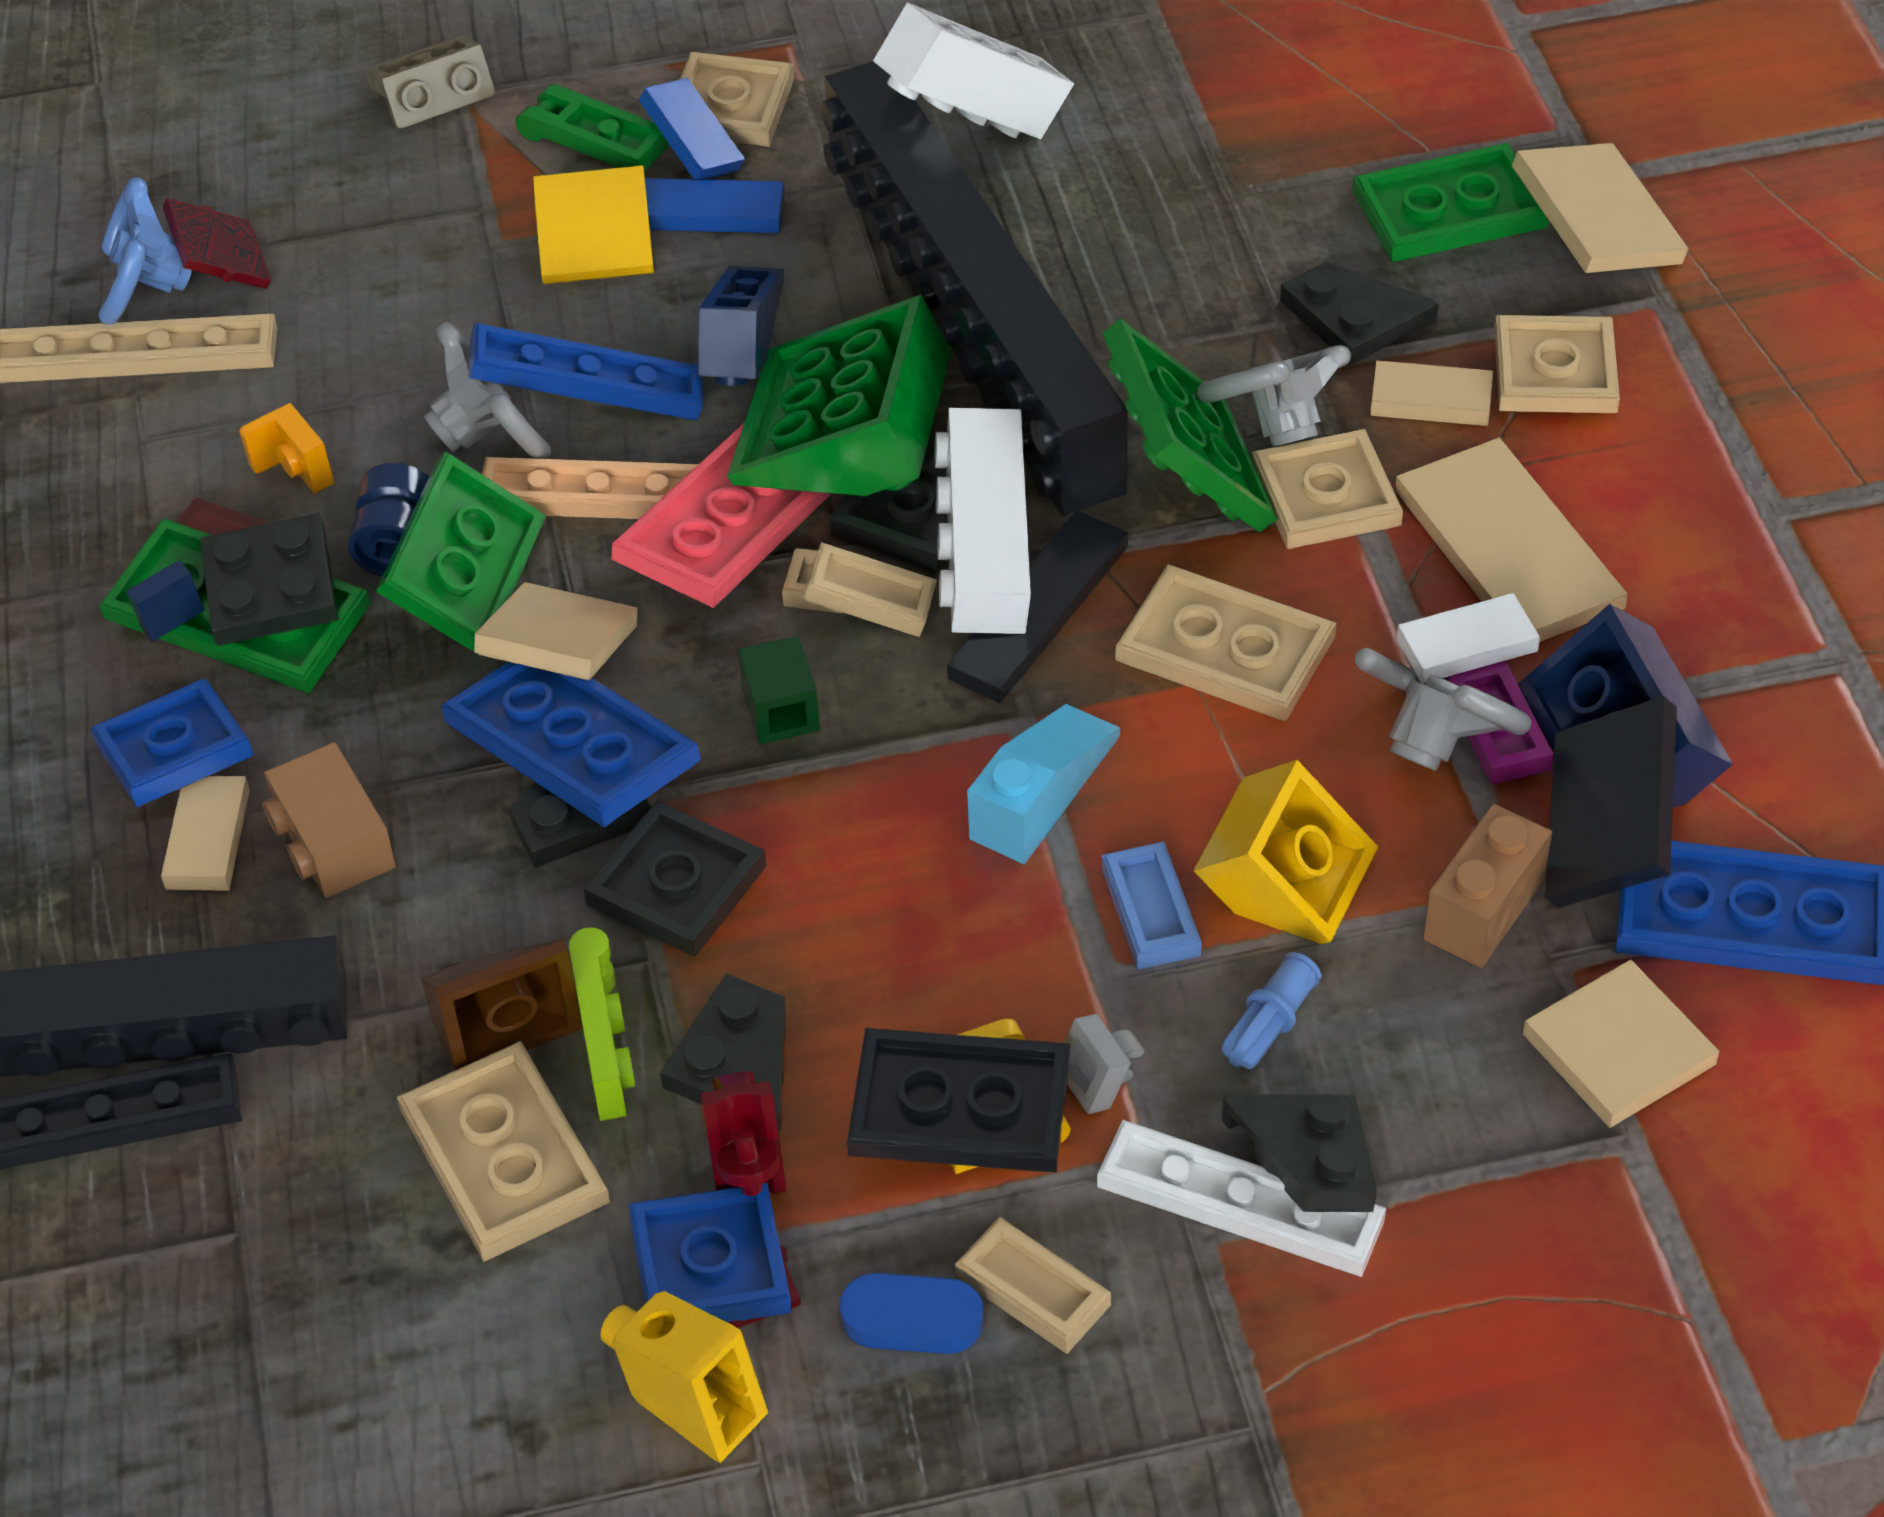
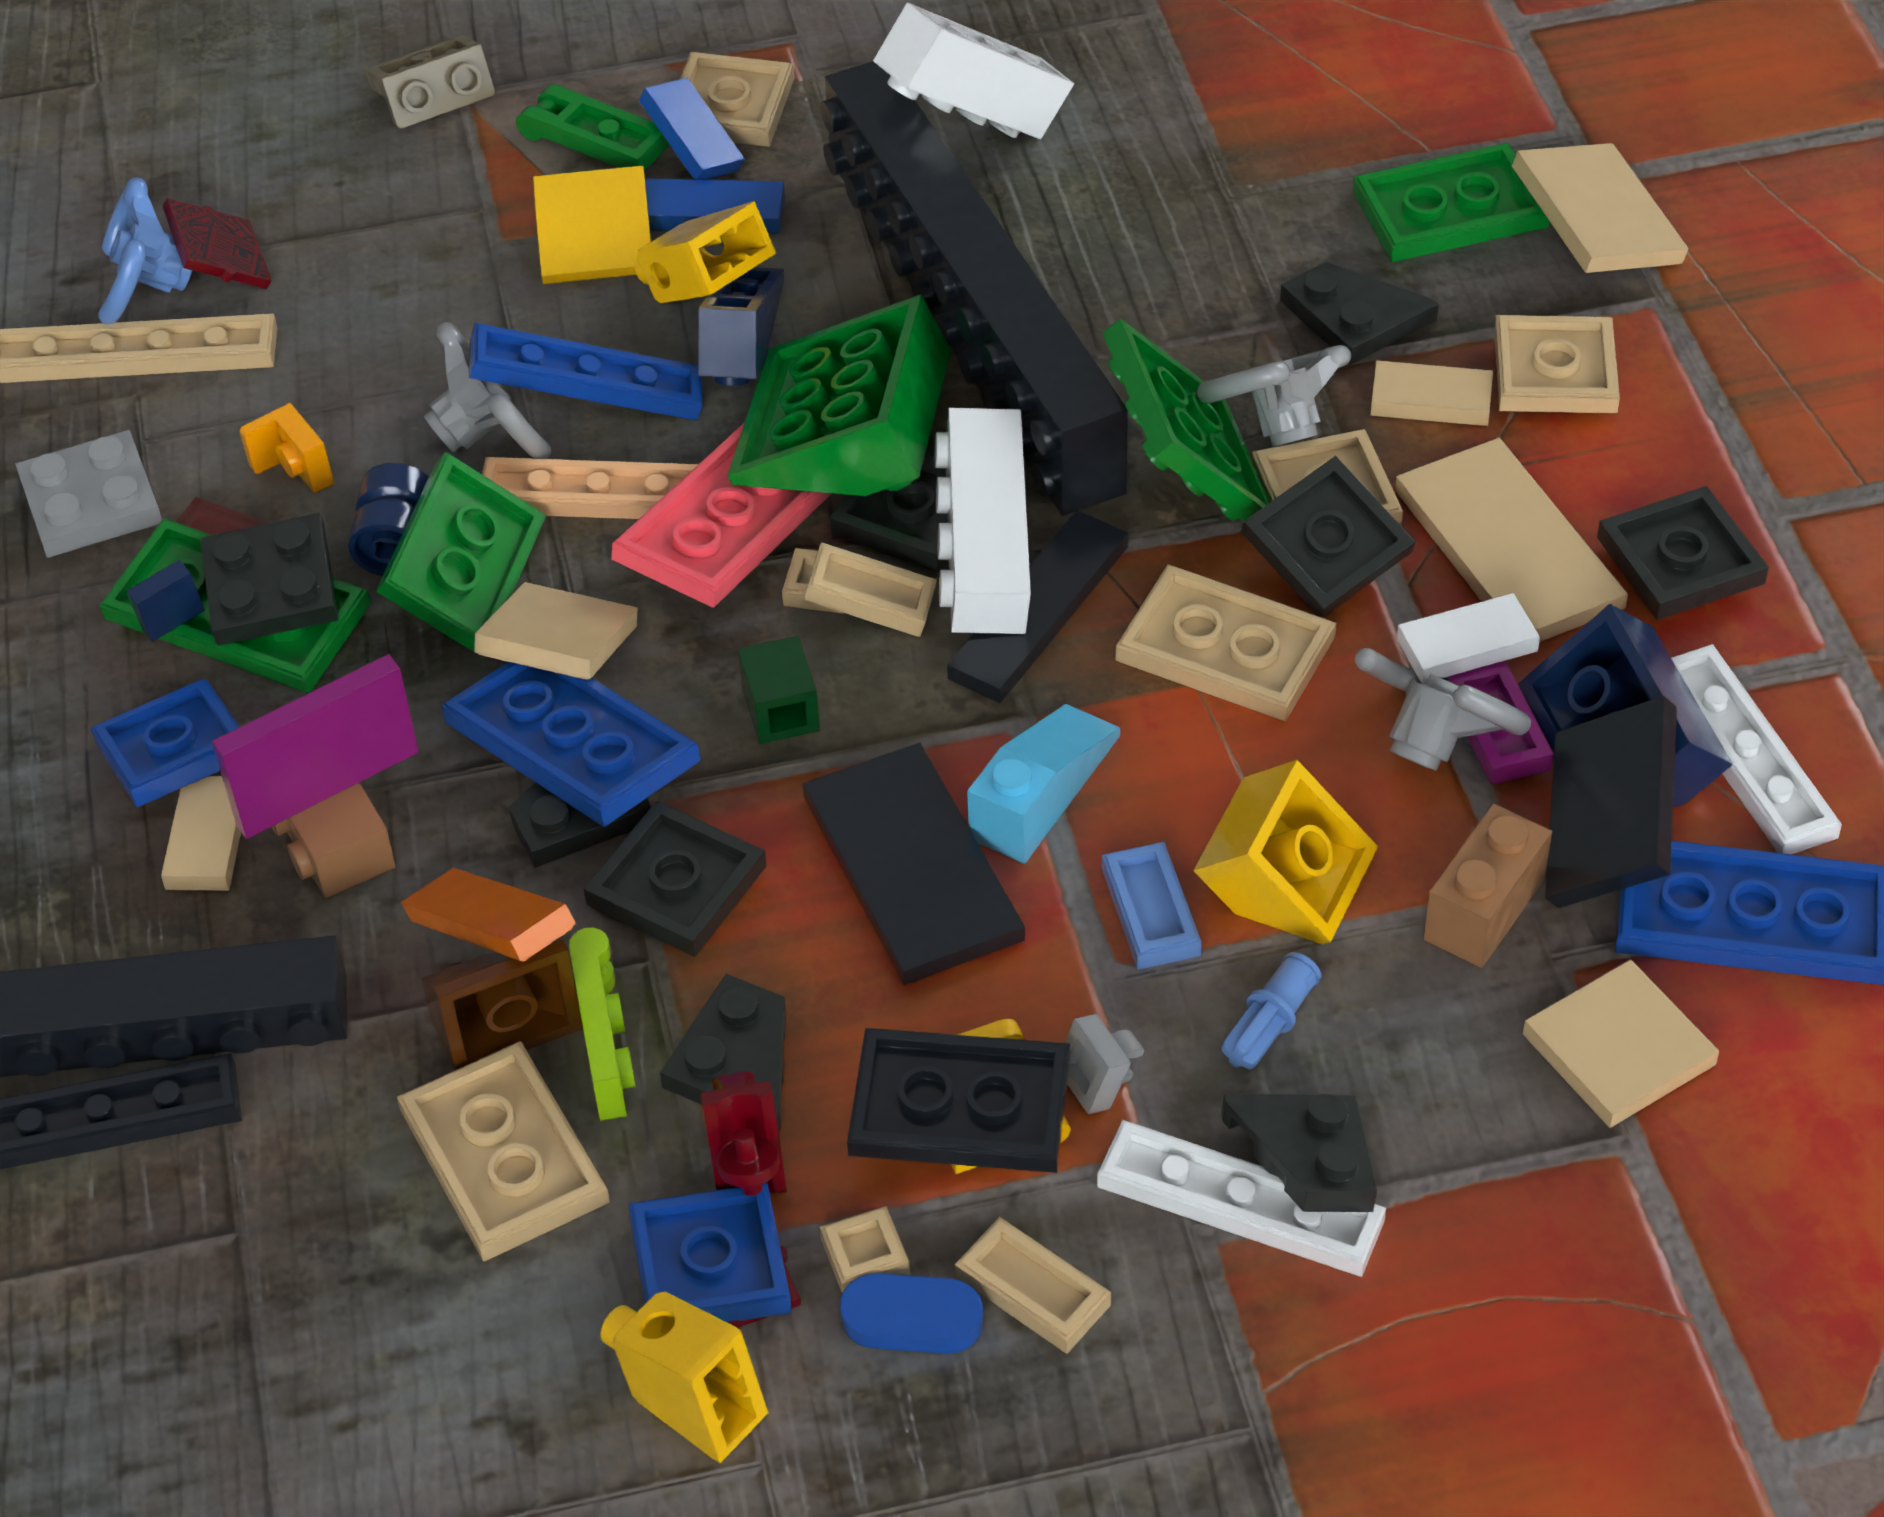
none -> light grey plate [15,430,162,558]
none -> magenta tile [212,654,419,839]
none -> orange tile [401,867,576,962]
none -> yellow torso [635,201,776,303]
none -> black tile [803,742,1025,985]
none -> tan tile [820,1206,910,1294]
none -> pearl dark grey plate [1241,456,1416,618]
none -> pearl dark grey plate [1597,486,1769,620]
none -> white tile [1671,644,1842,855]

